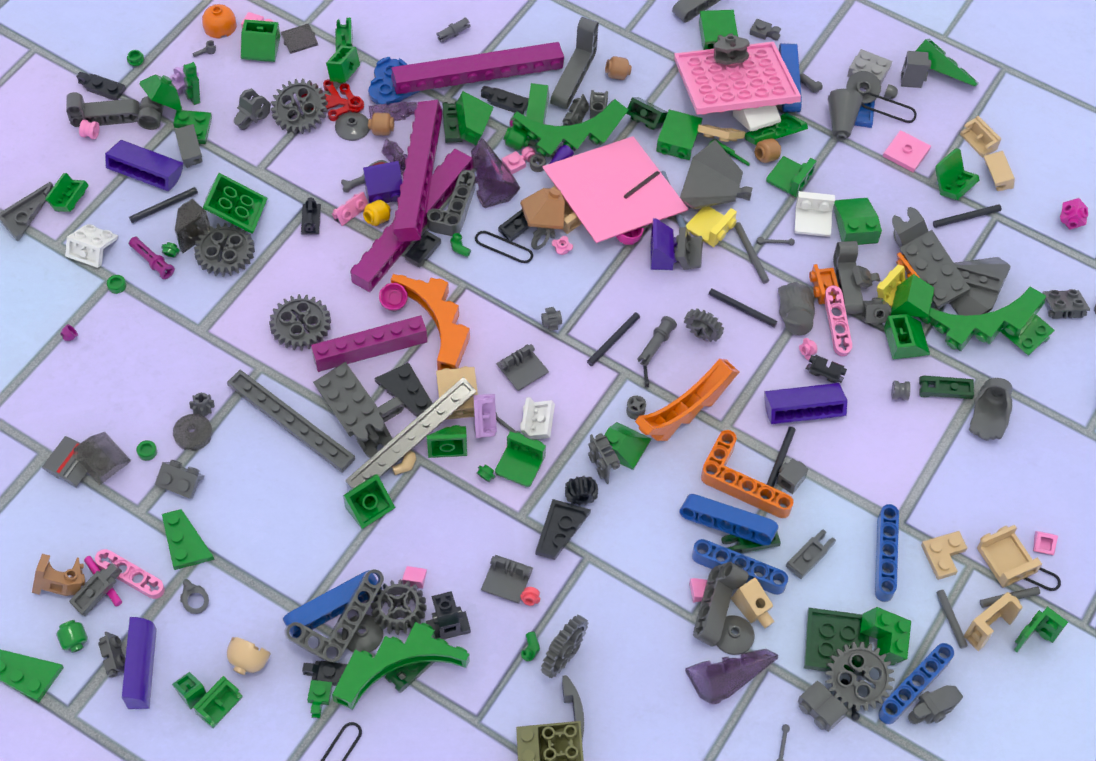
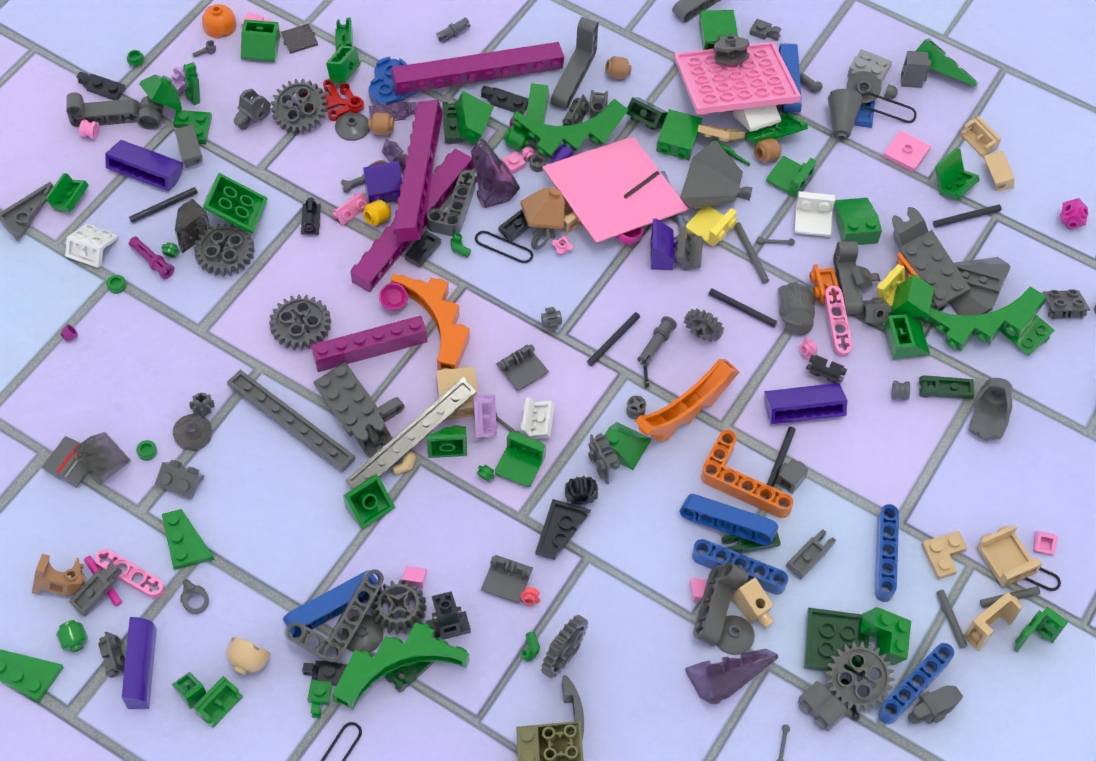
black wing [374,363,433,417] -> none

